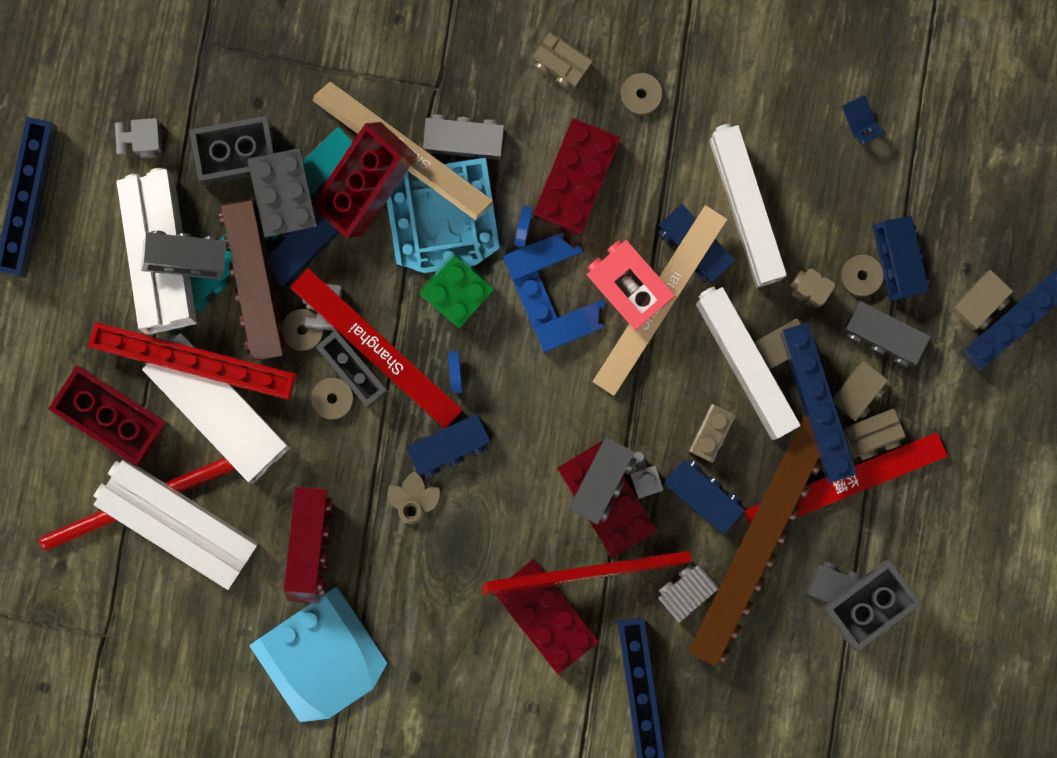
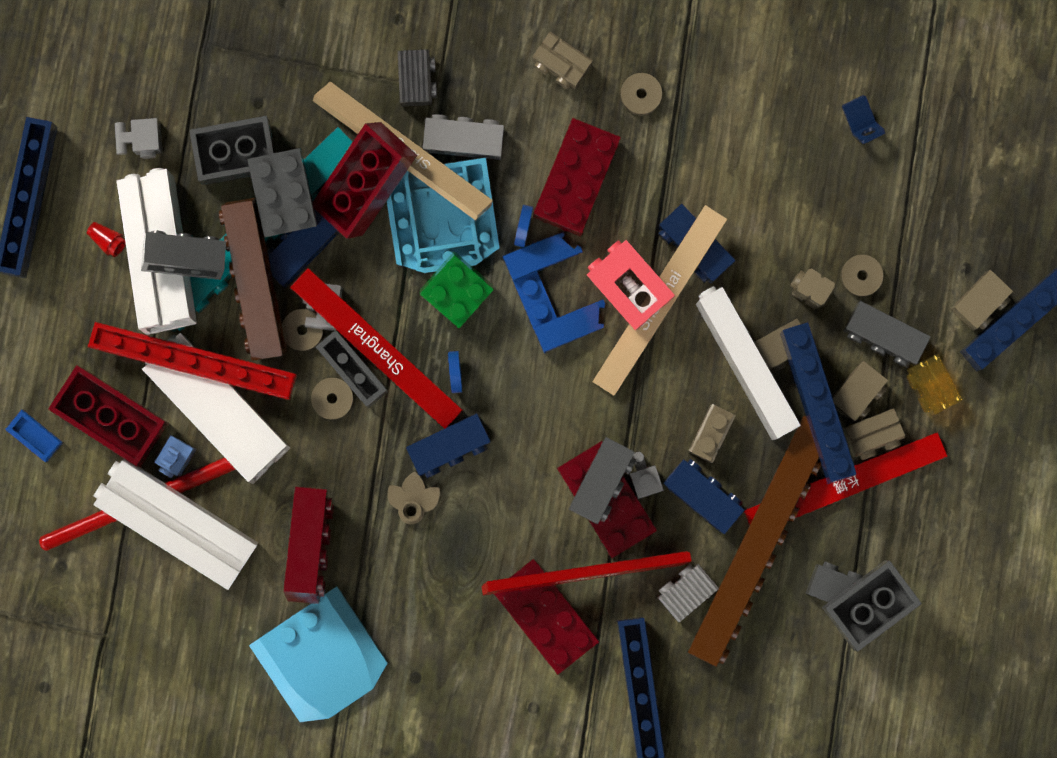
white brick [709,123,786,288] -> none
dark blue brick [872,216,929,301] -> none
none -> blue tile [5,409,64,463]
none -> red cone [86,222,126,257]
none -> medium blue brick [154,435,197,478]
none -> flat silver brick [398,49,437,106]
none -> clear yellow brick [906,354,962,416]

